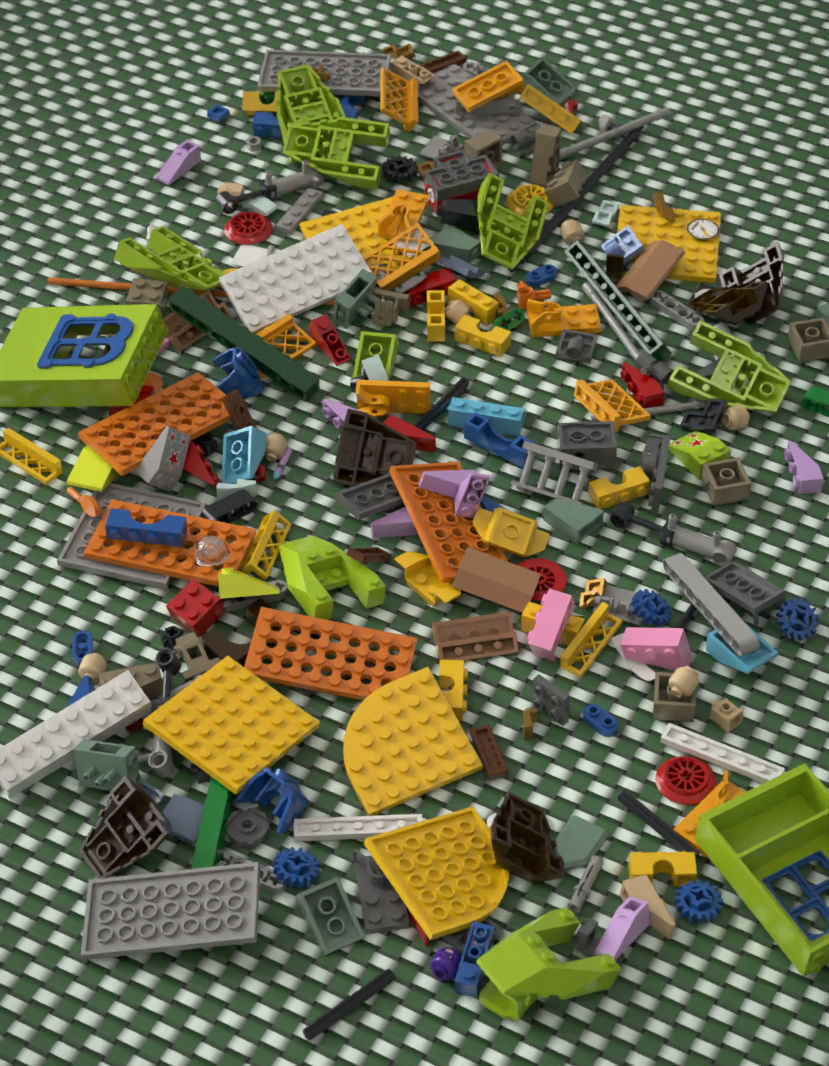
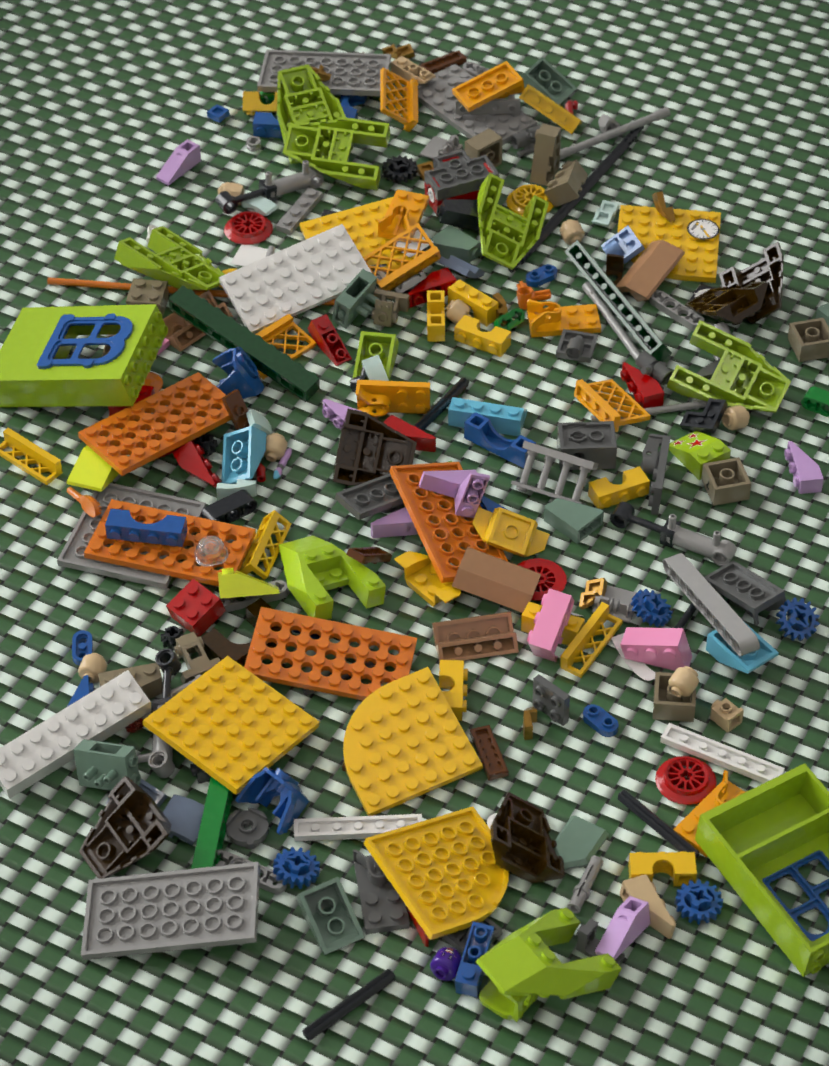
light grey slope [135,426,191,492] -> none
none -> light aqua slope [246,409,273,436]

